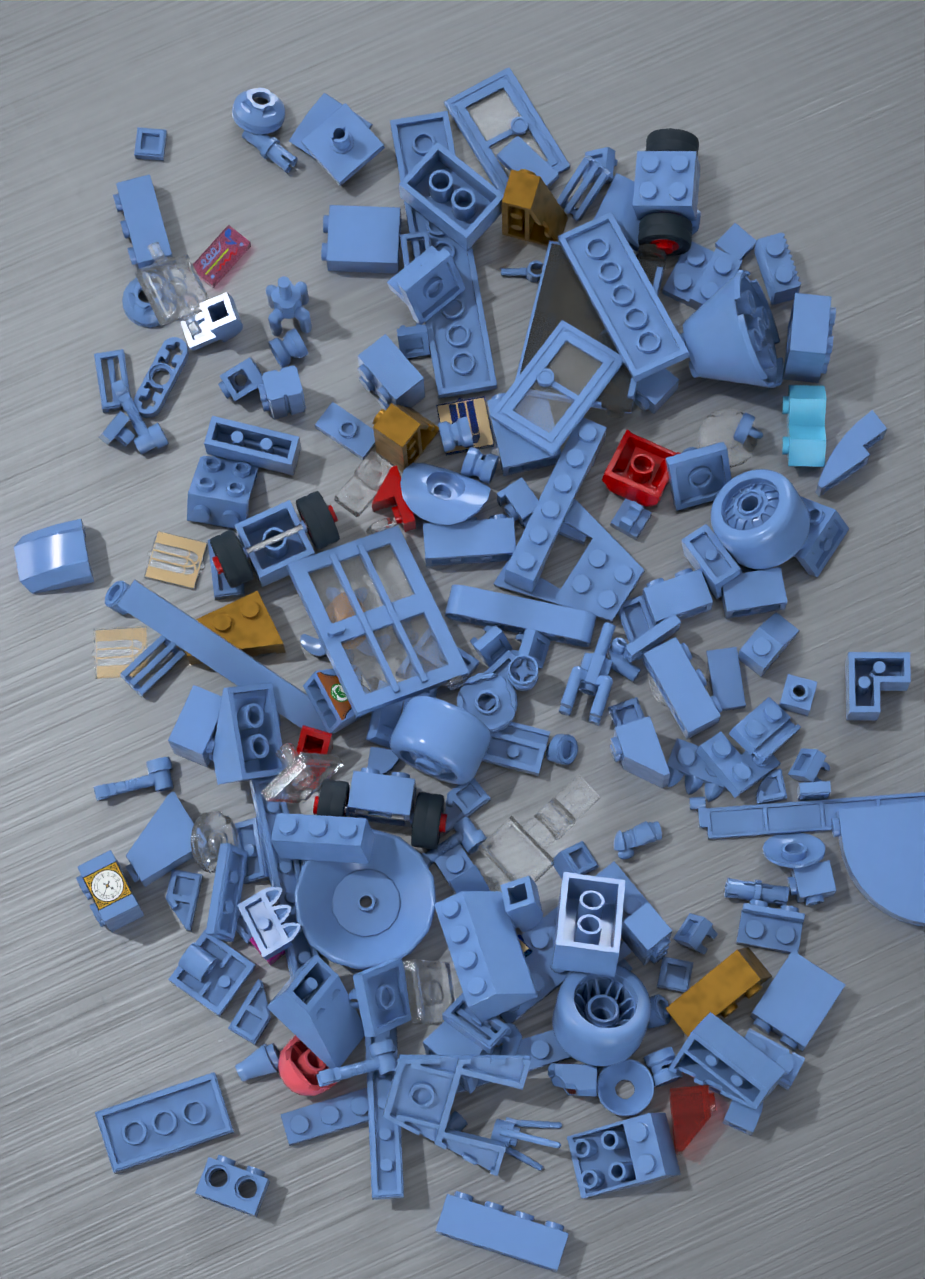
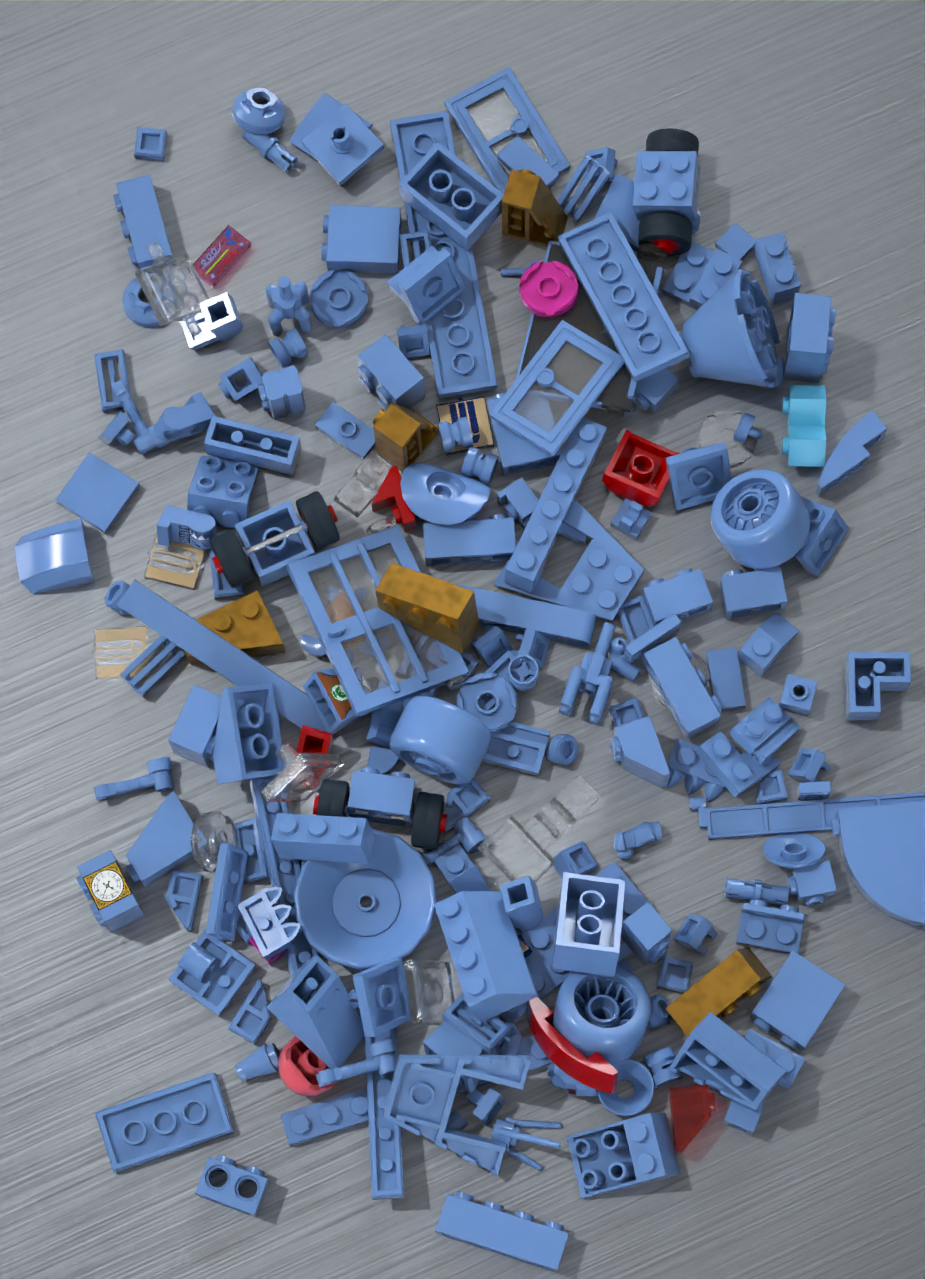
medium blue beam [134,337,189,418] -> none
medium blue panel [681,524,741,599] -> none
none -> medium blue tile [55,452,140,534]
none -> medium blue leg [154,392,215,442]
none -> medium blue leg [156,505,217,550]
none -> medium blue tile [310,270,369,329]
none -> pearl gold wedge [375,563,479,654]
none -> medium blue tile [466,1087,506,1127]
none -> dark pink tile [519,261,579,318]
none -> red slope [527,997,618,1094]

